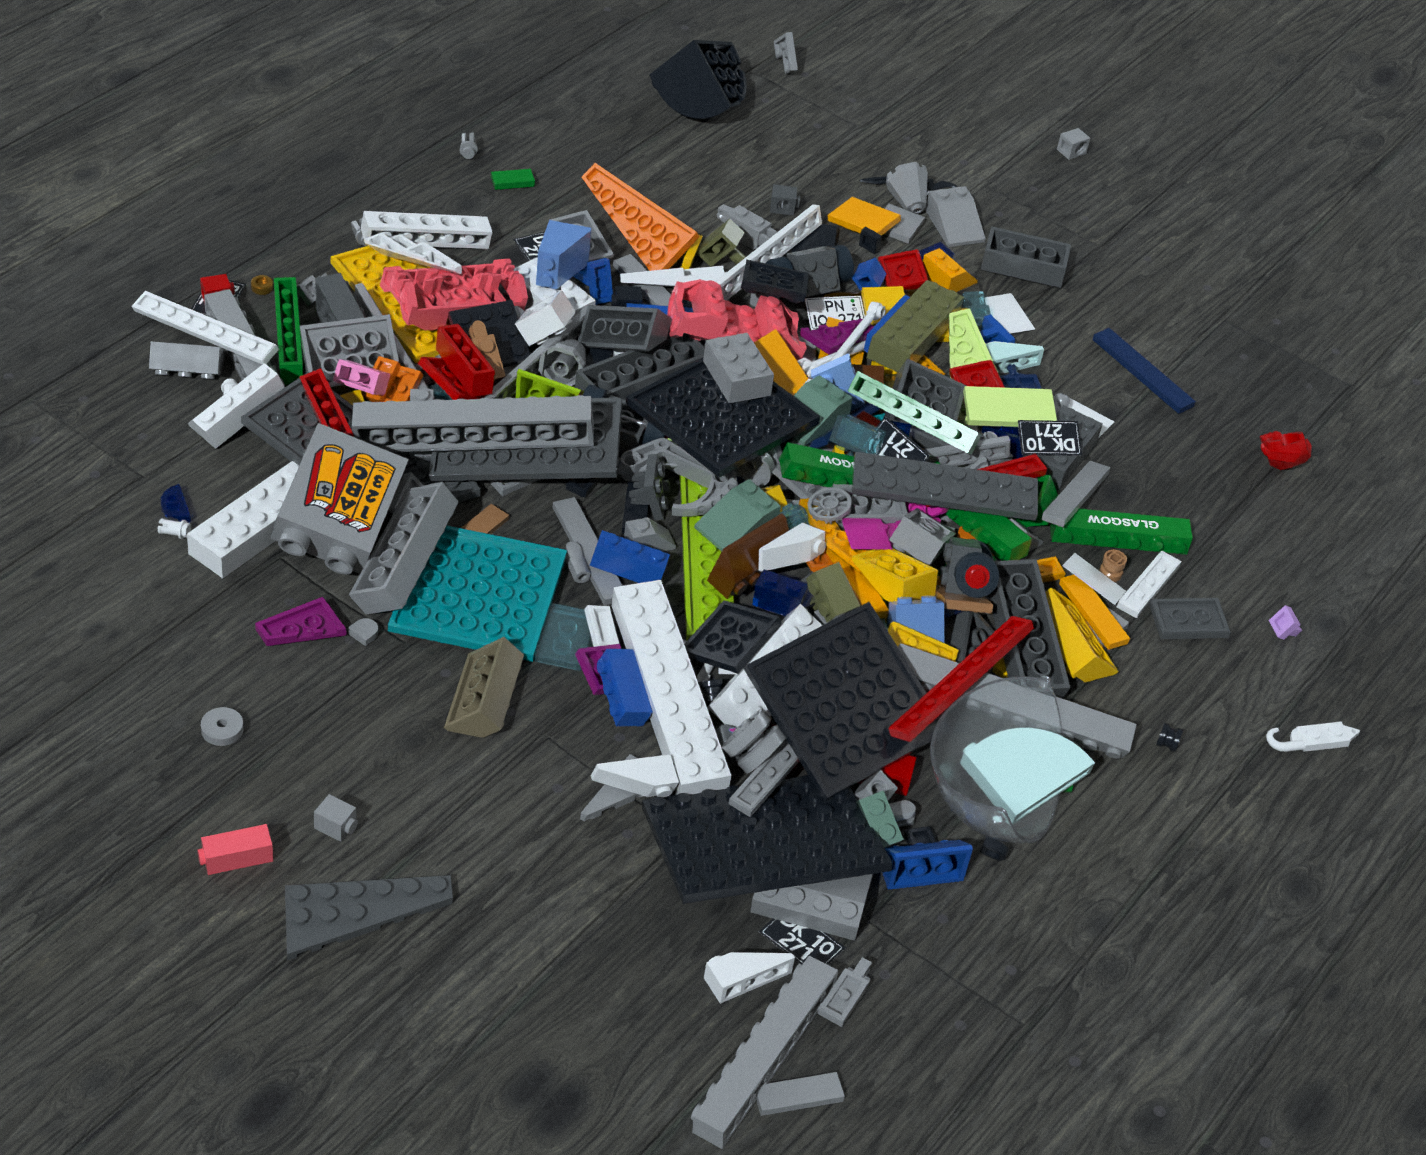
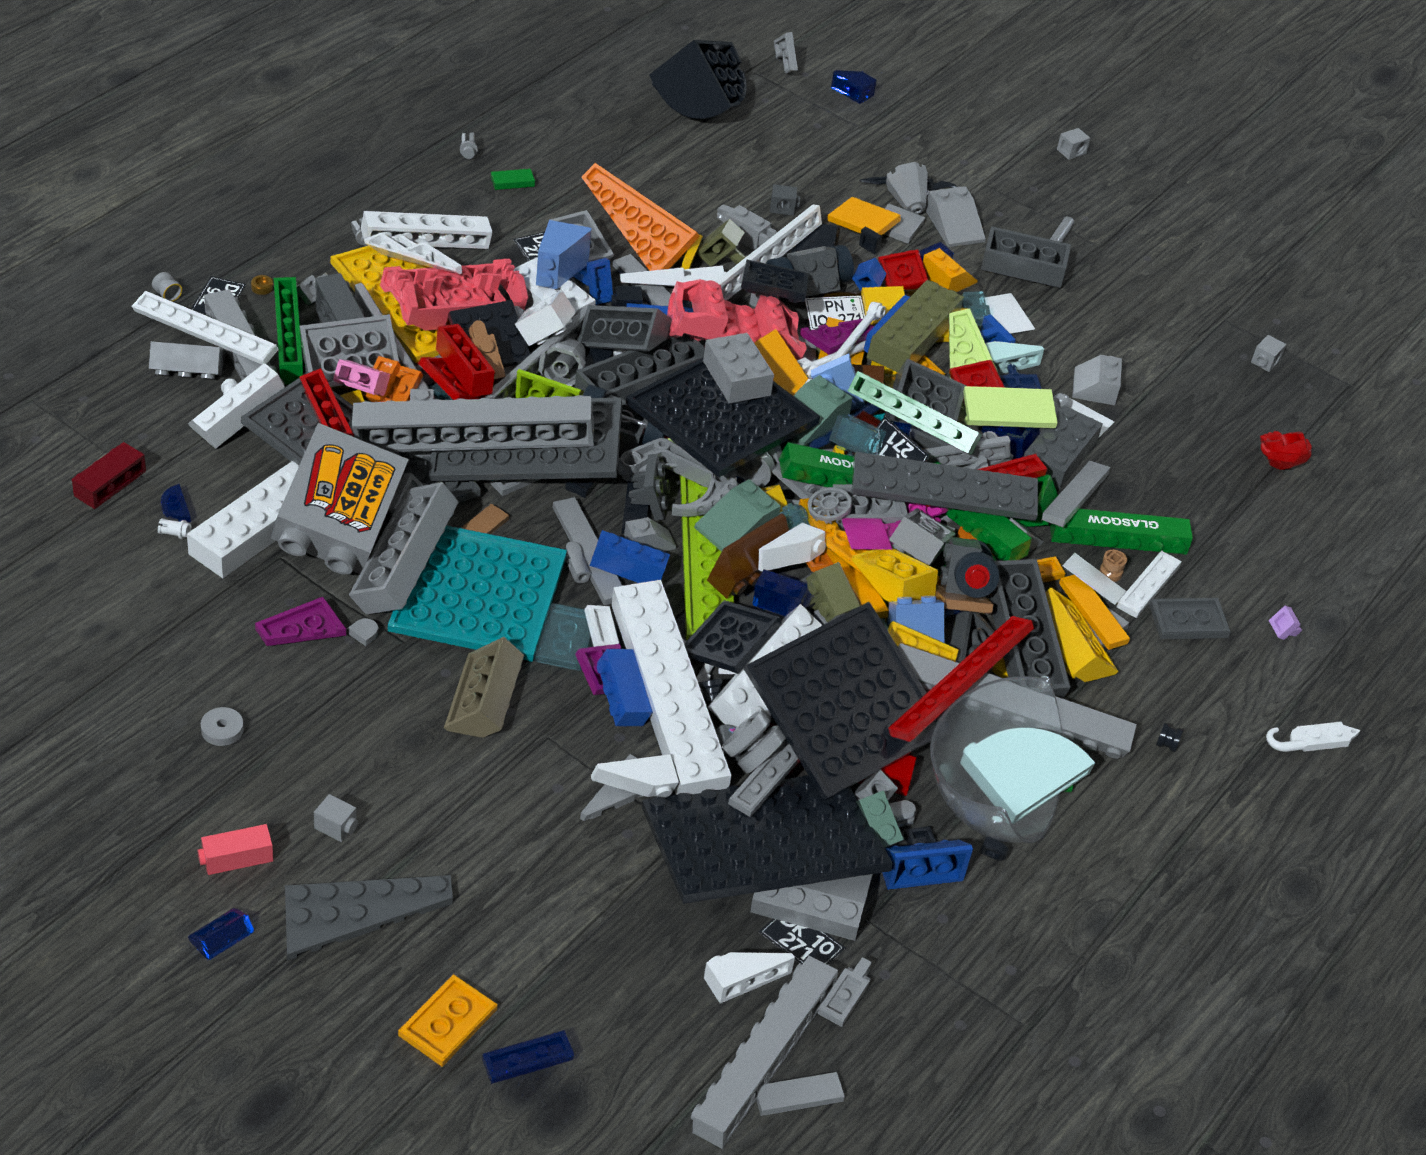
red brick [200,274,235,304] -> none
black sticker [1018,420,1082,455] -> none
dark blue tile [1092,328,1196,414] -> none
none -> dark red brick [72,442,146,509]
none -> light grey wheel [152,272,182,302]
none -> clear blue slope [188,908,254,960]
none -> light orange tile [398,974,498,1067]
none -> clear blue plate [482,1030,574,1084]
none -> clear blue slope [831,70,877,104]
none -> light grey axle [1050,216,1074,242]
none -> light grey slope [1072,355,1122,405]
none -> light grey brick [1251,335,1286,372]

